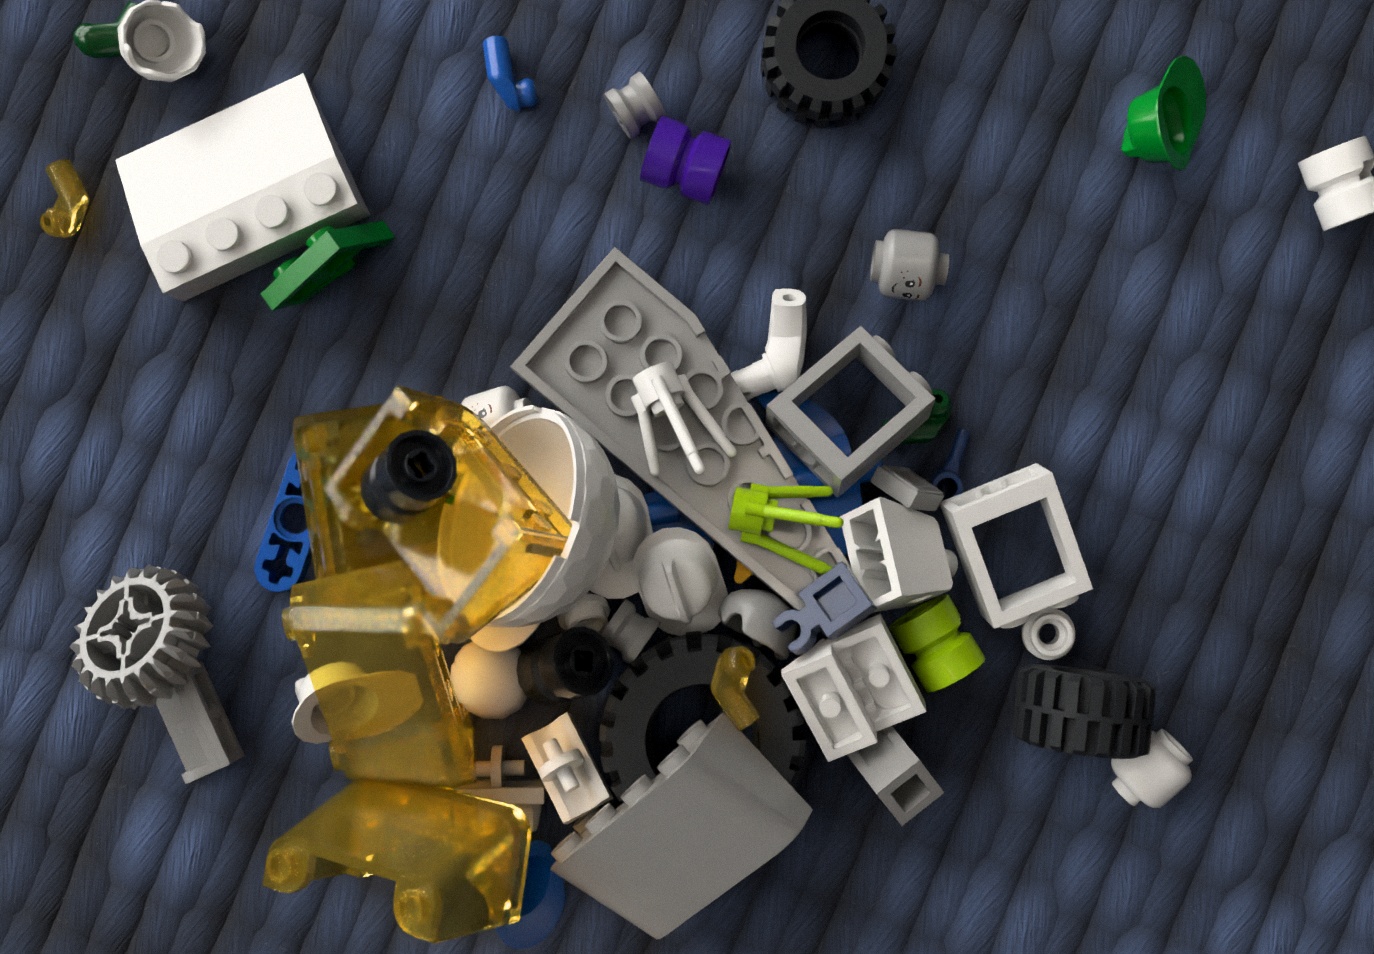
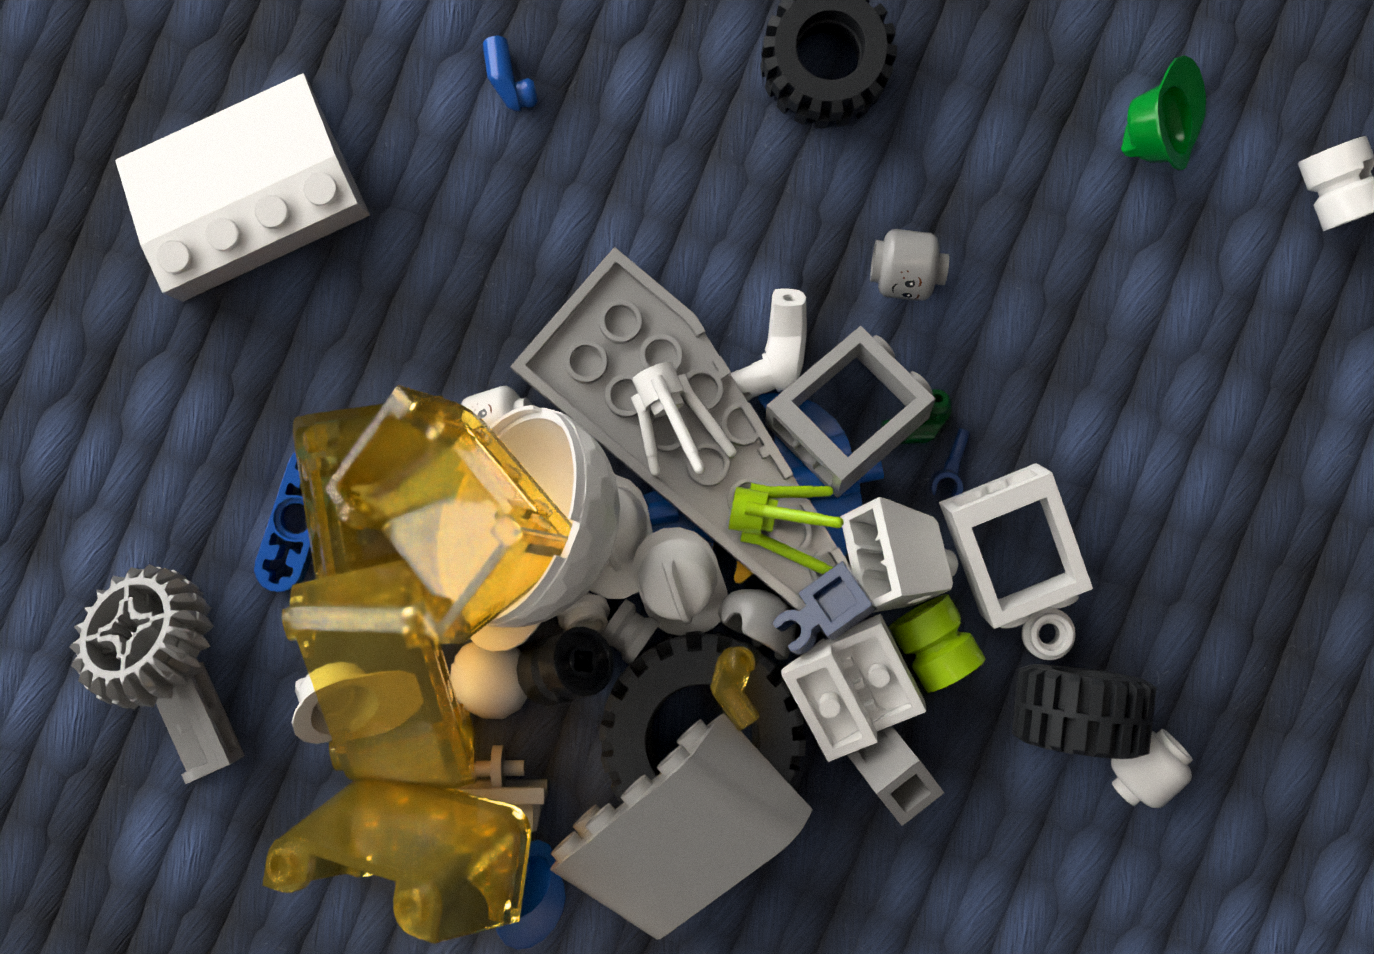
clear yellow arm [40,159,90,238] -> none
dark green arm [74,1,137,59] -> none
white hair [117,0,206,82] -> none
green wing [260,221,395,311] -> none
black wheel [361,430,457,525] -> none
white hips [521,712,613,825] -> none
light grey wheel [603,72,666,139] -> none
dark purple wheel [640,115,732,206] -> none
light grey tile [870,465,944,511] -> none

